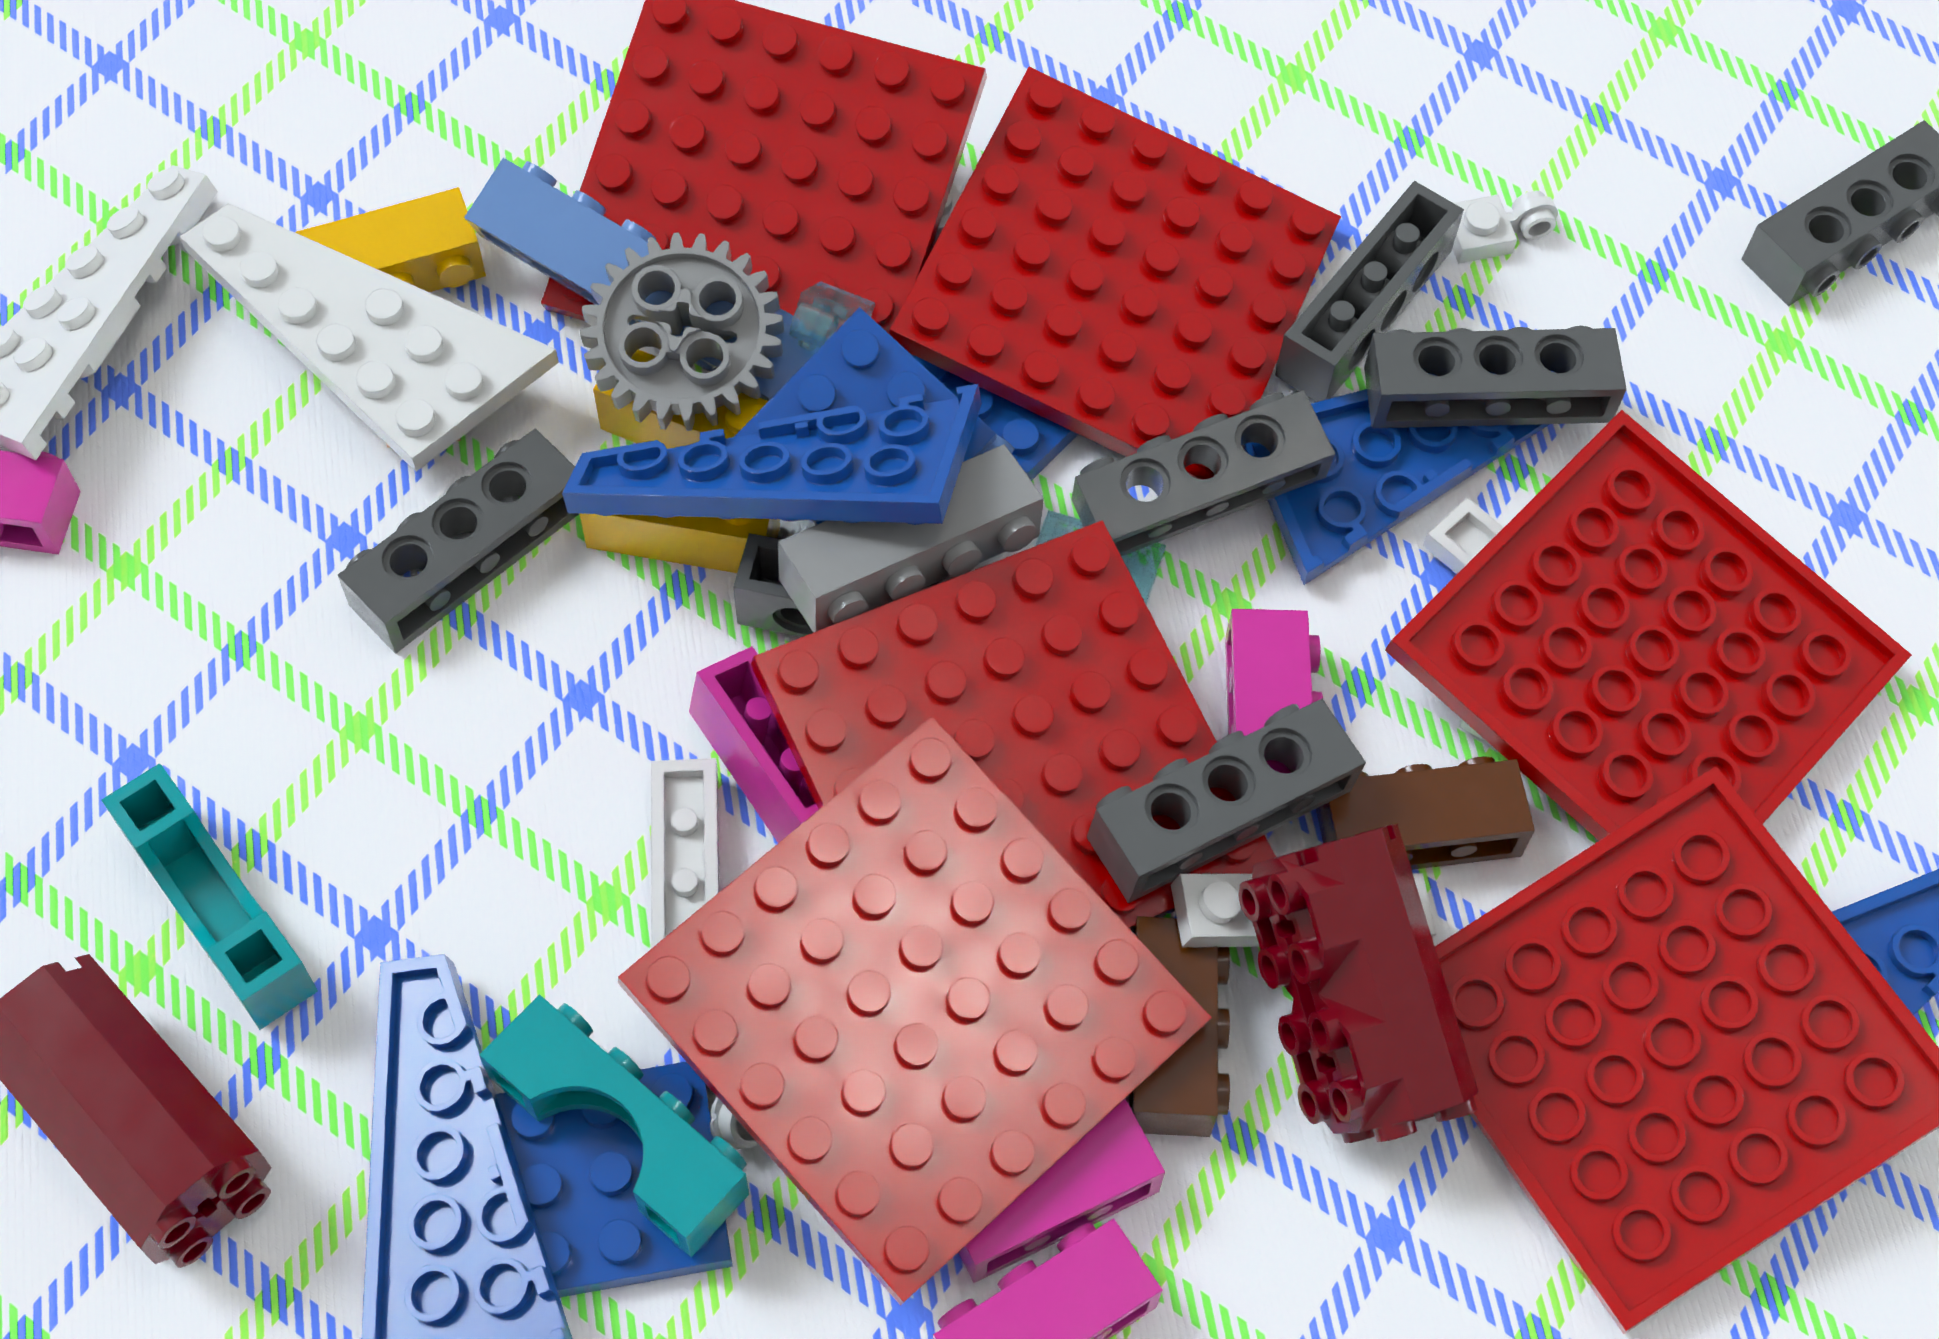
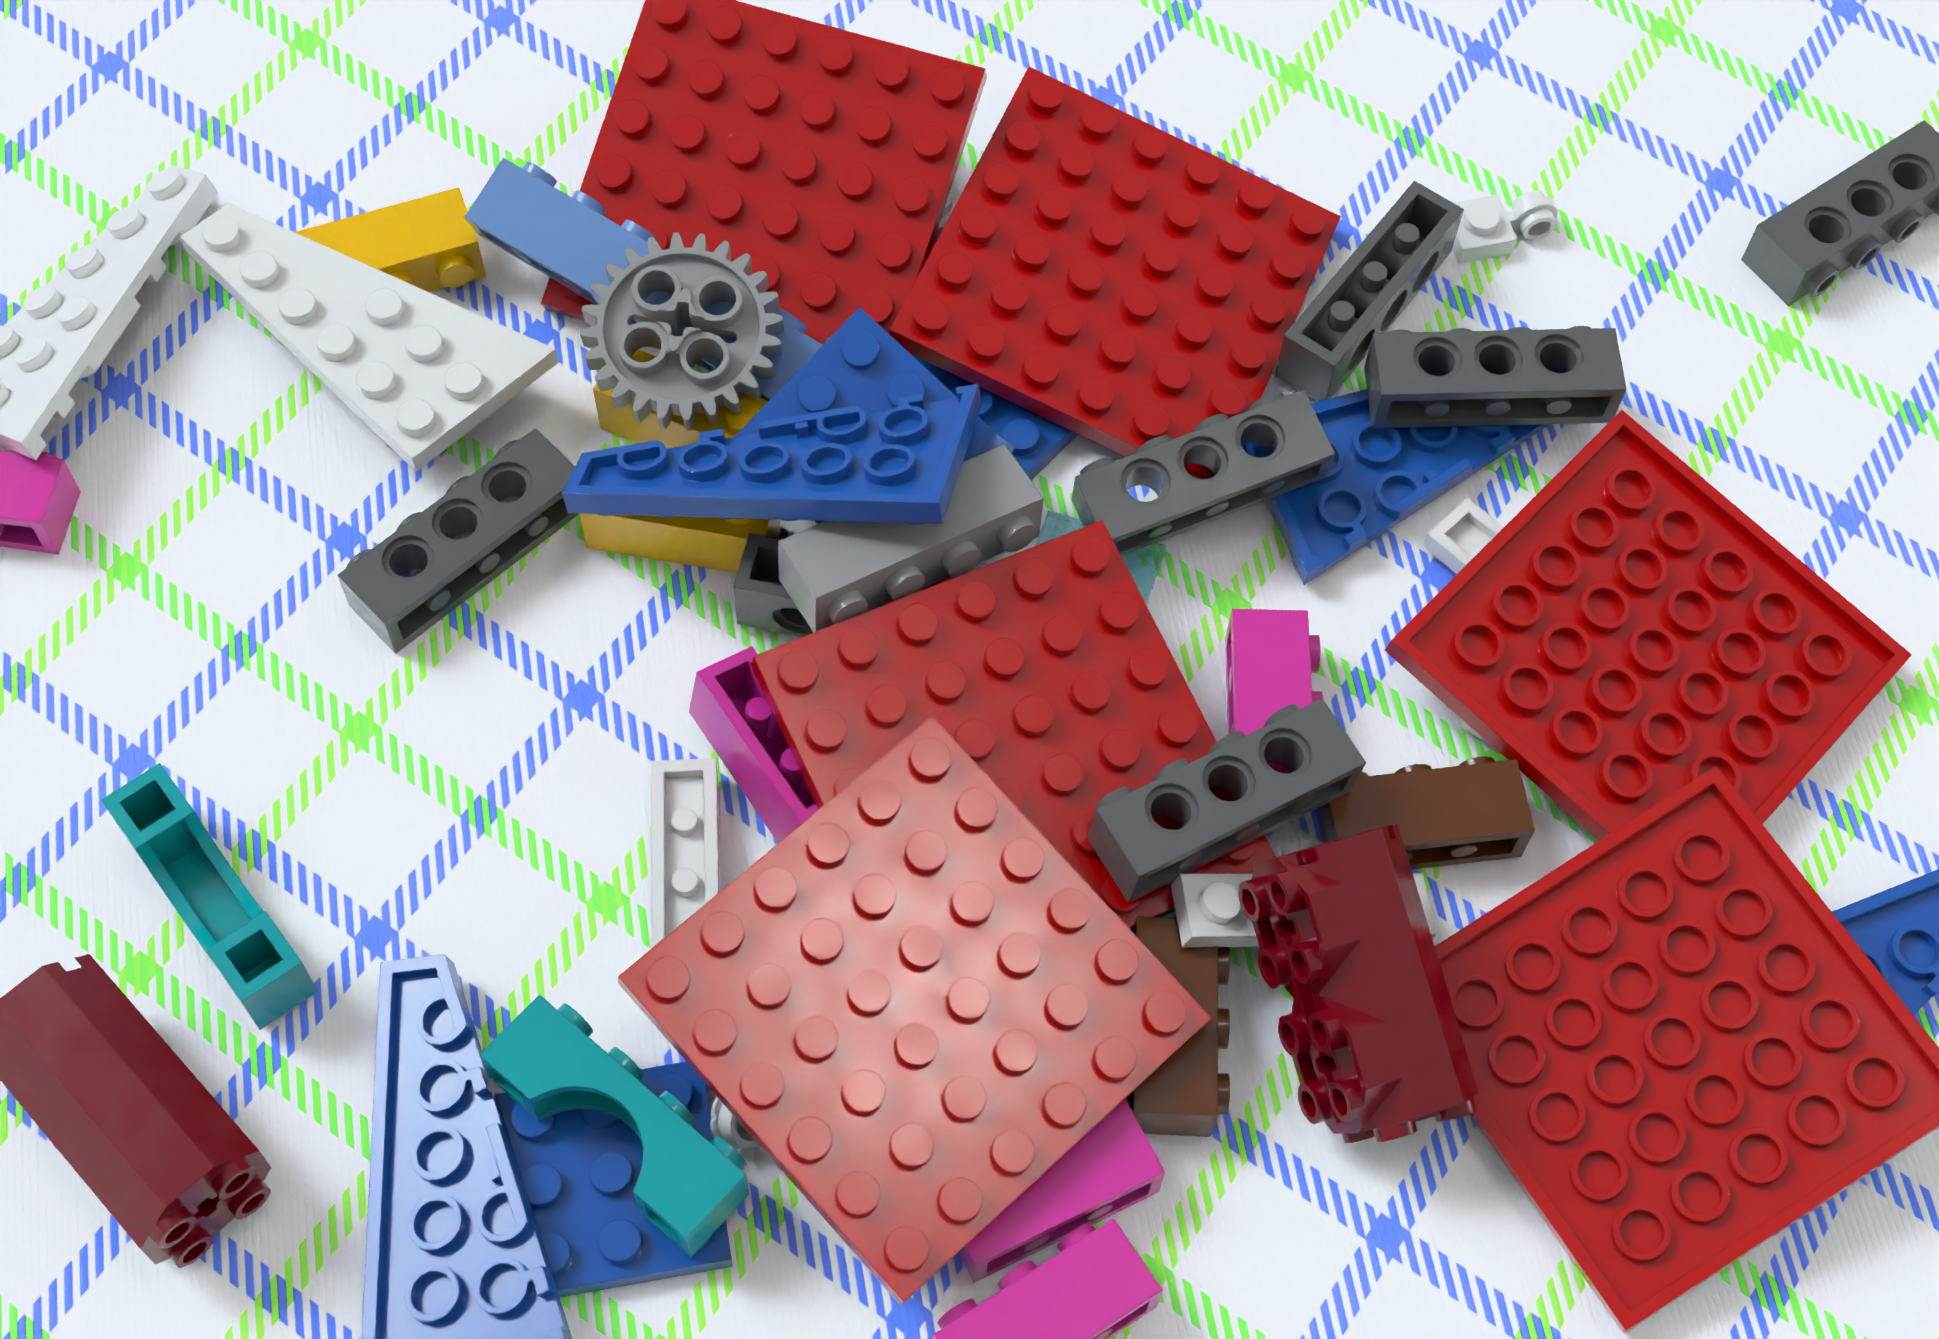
clear light blue plate [789,281,875,351] -> none

